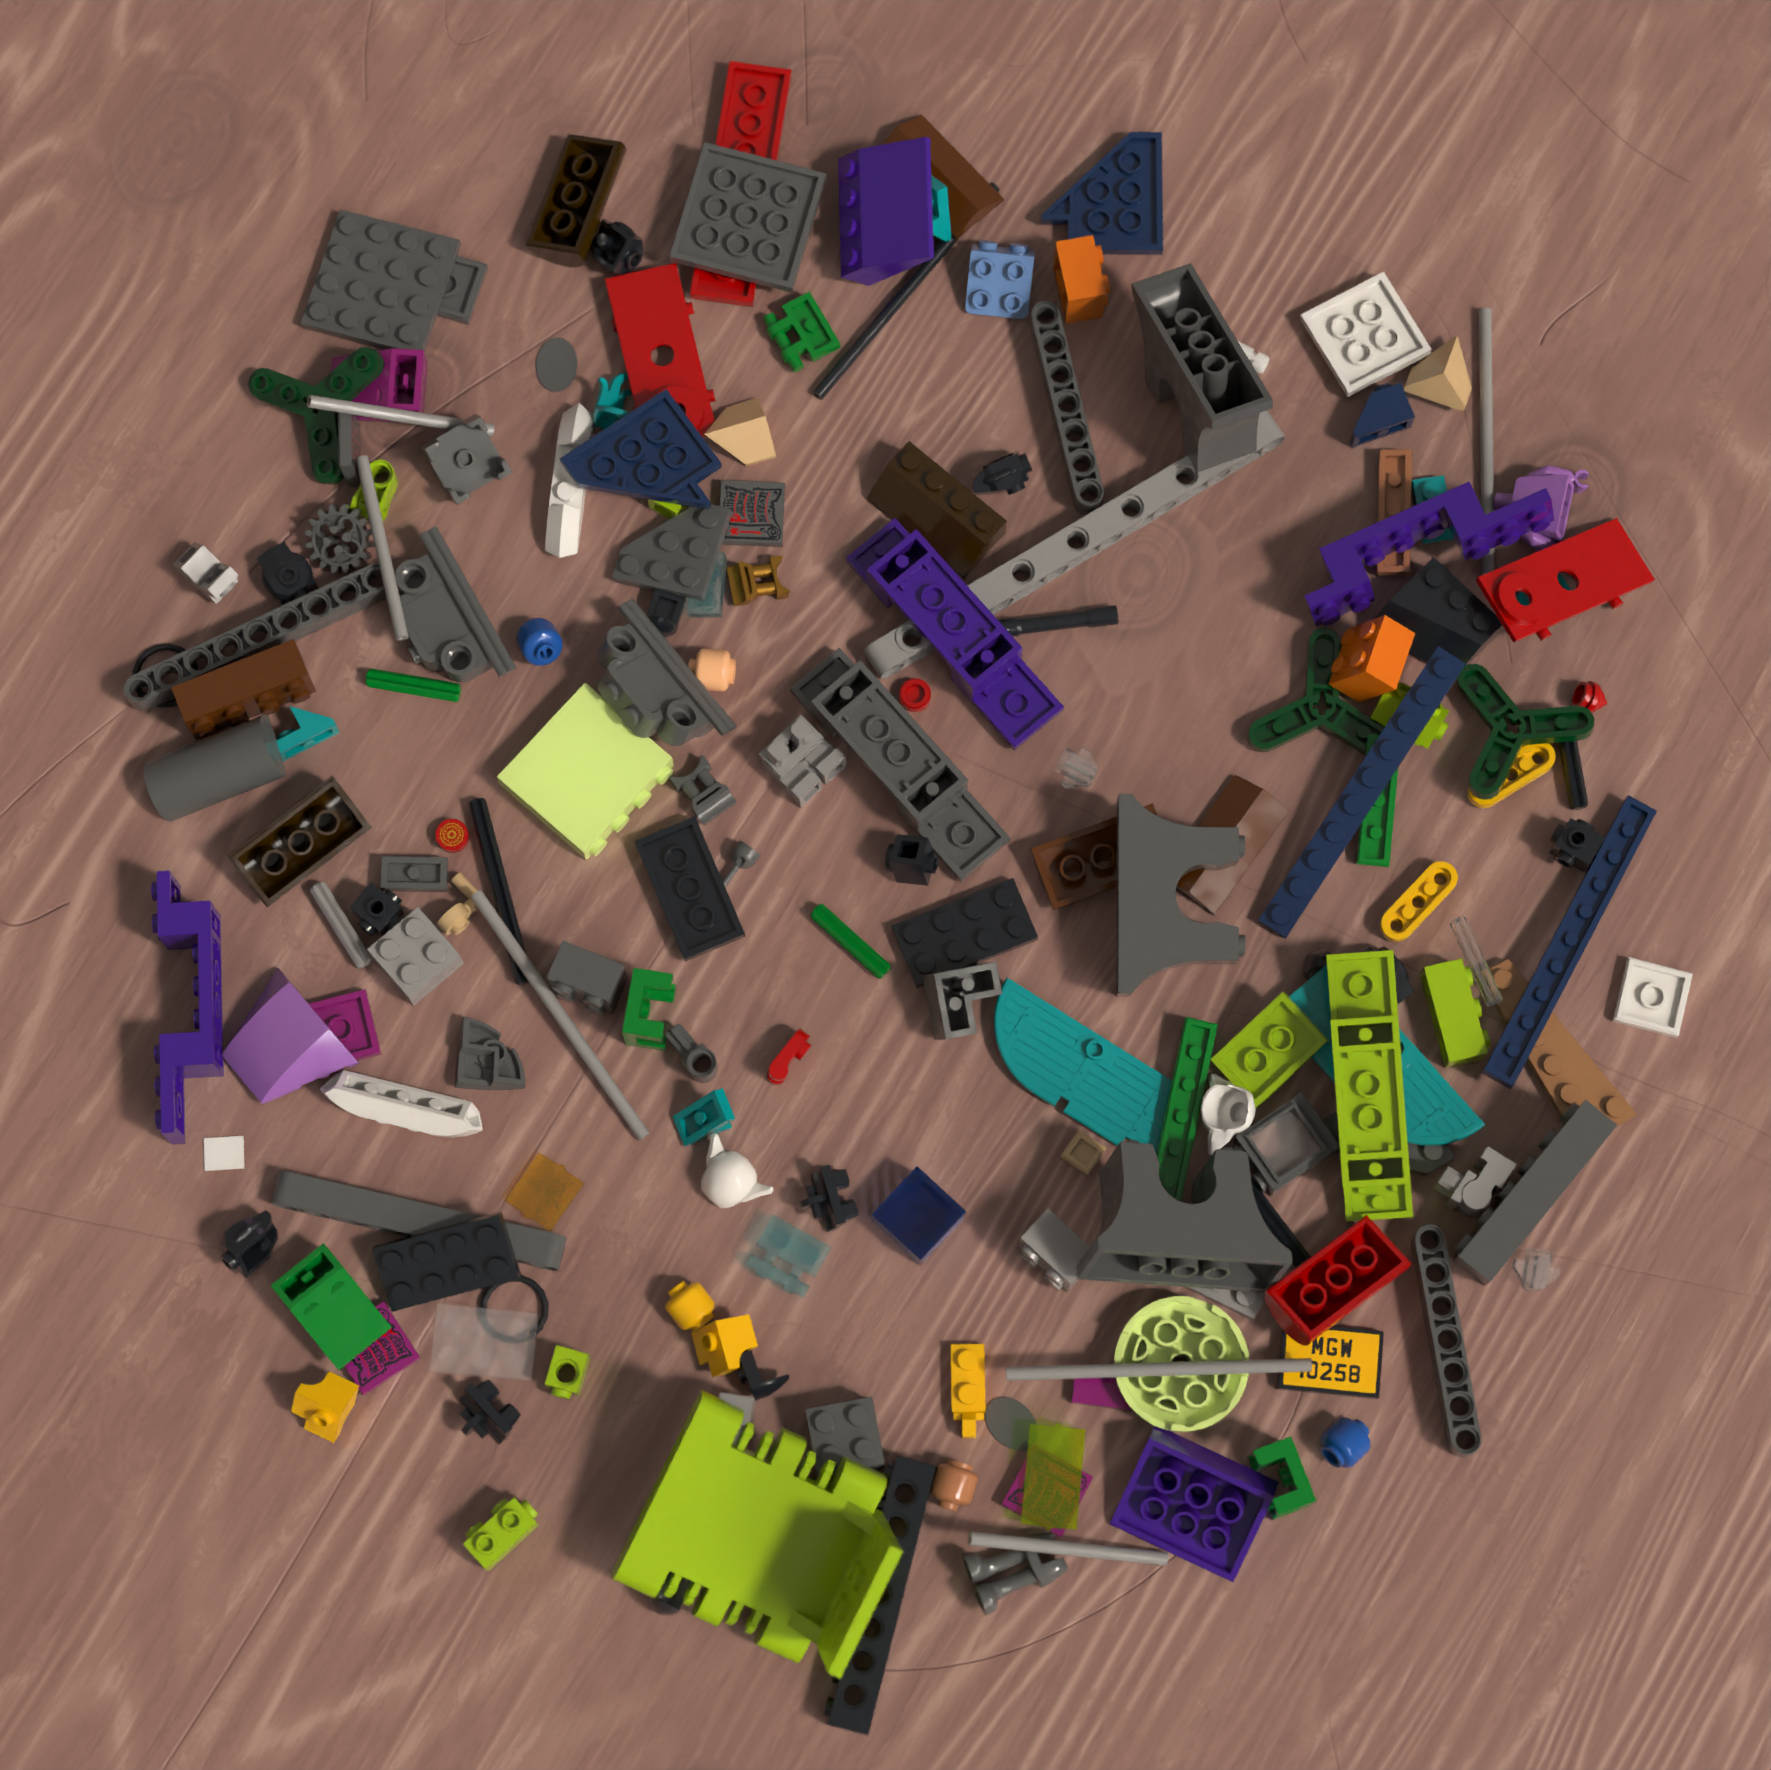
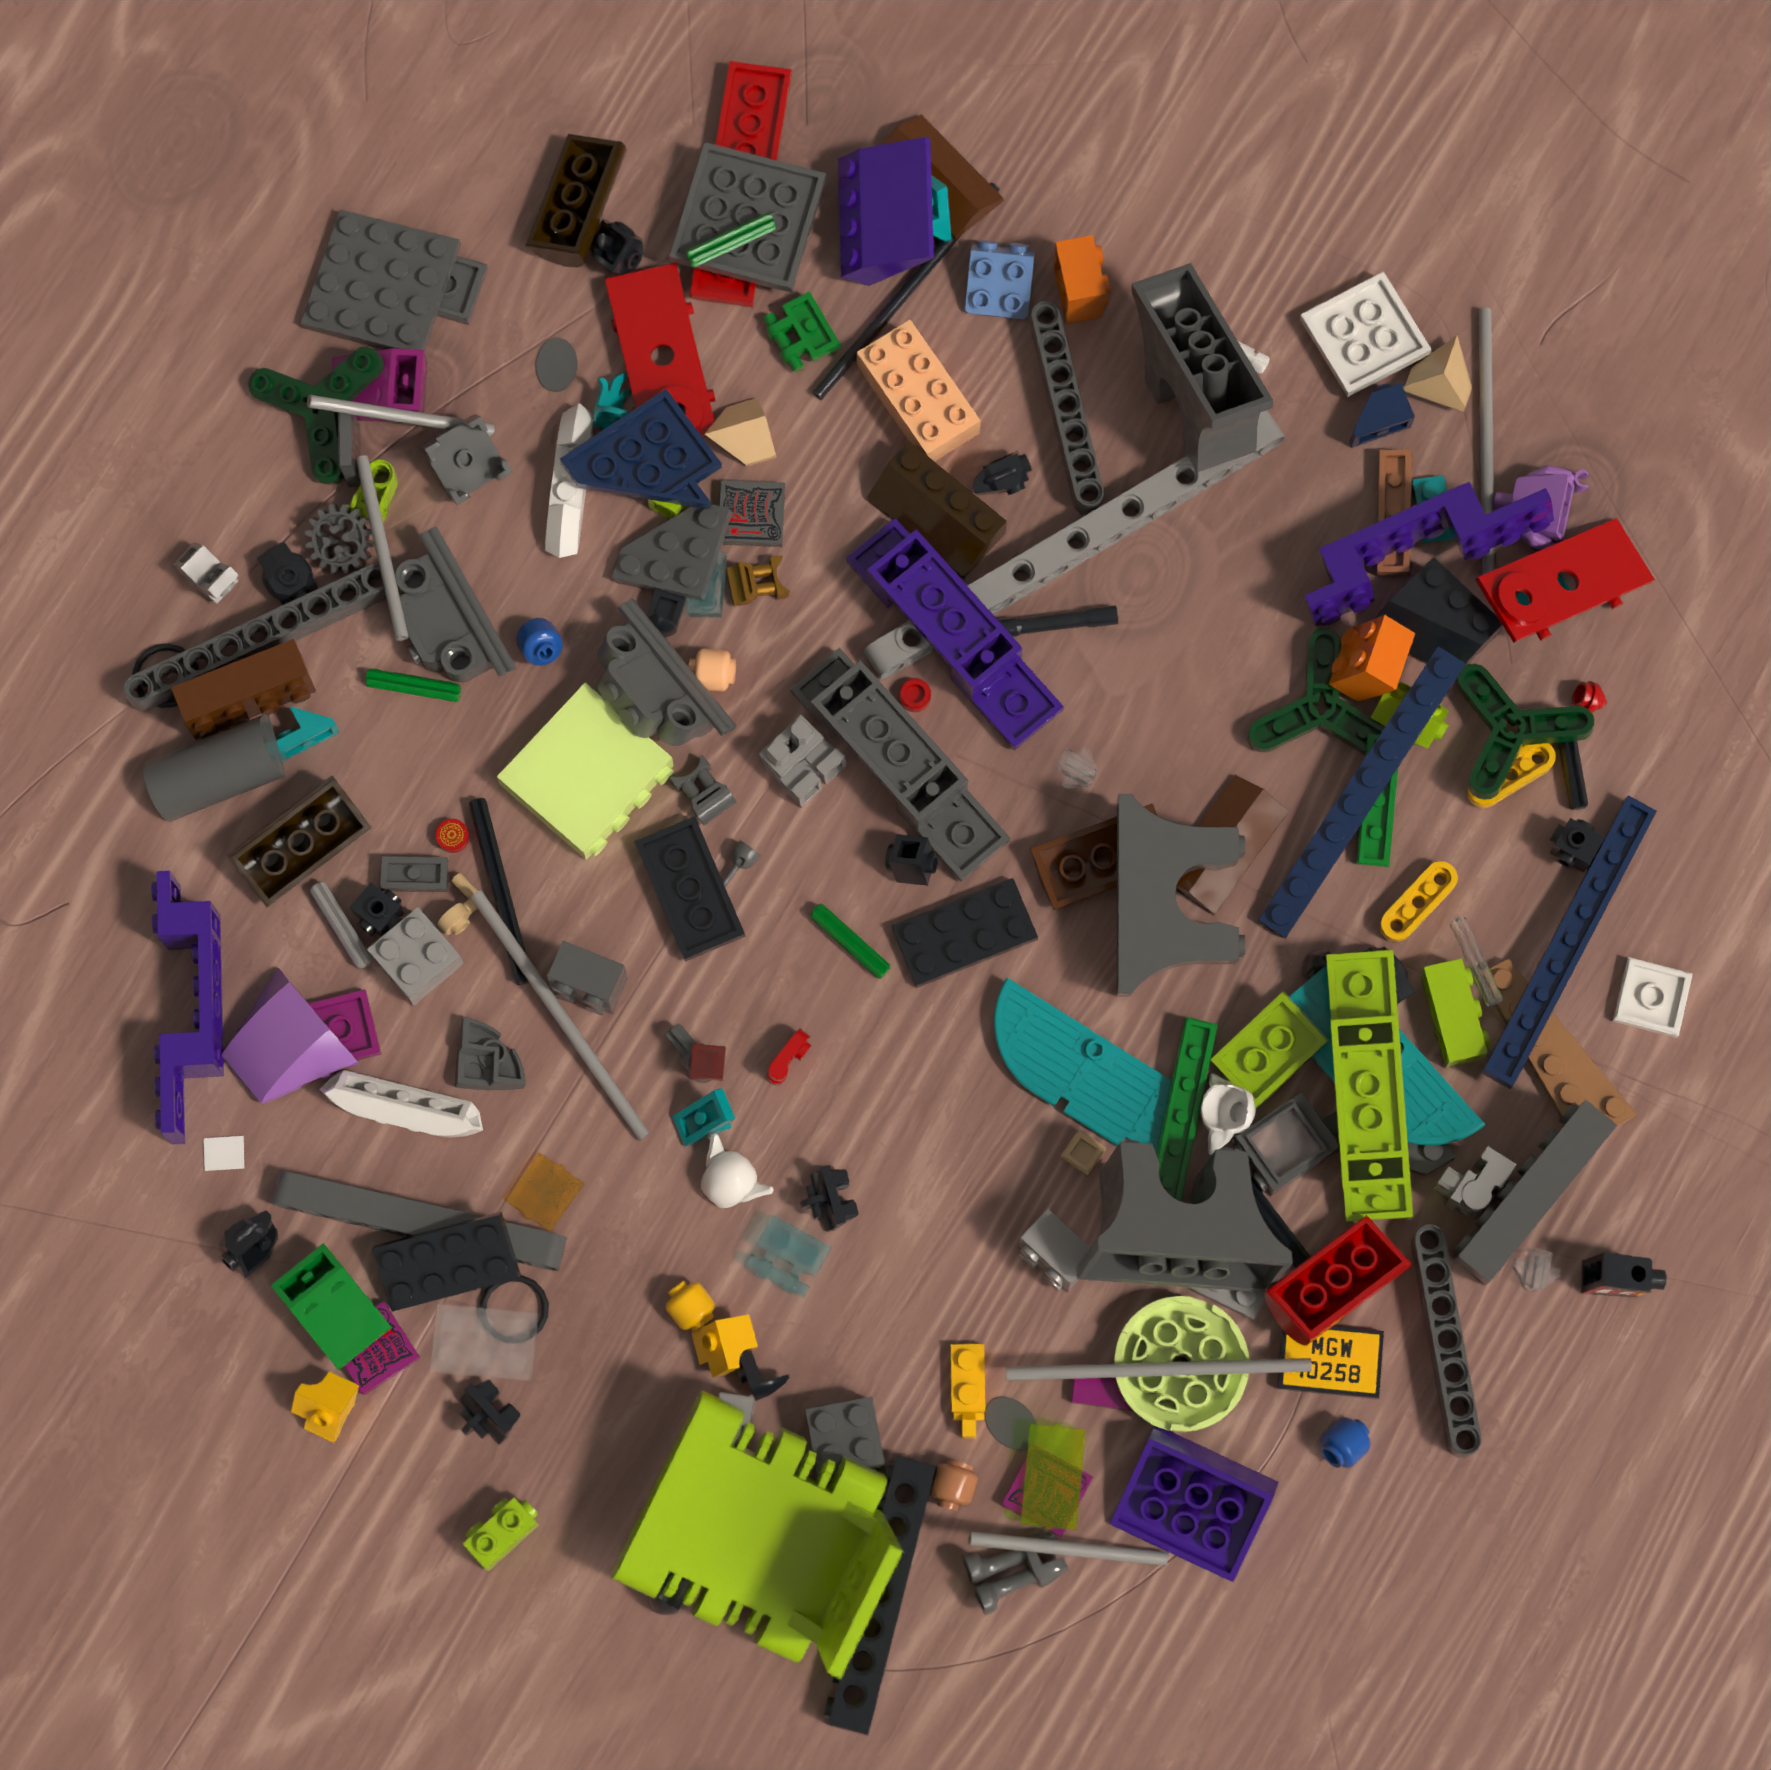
lime brick [545,1345,591,1400] -> none
green panel [622,968,676,1051] -> none
clear blue container [871,1166,966,1266] -> none
dark grey brick [922,962,1002,1040] -> none
dark blue wing [1041,132,1163,255] -> none
green panel [1247,1436,1316,1520] -> none
none -> green axle [686,213,776,267]
none -> clear smoke tile [689,1044,726,1081]
none -> light nougat brick [857,320,981,461]
none -> black torso [1581,1252,1667,1297]

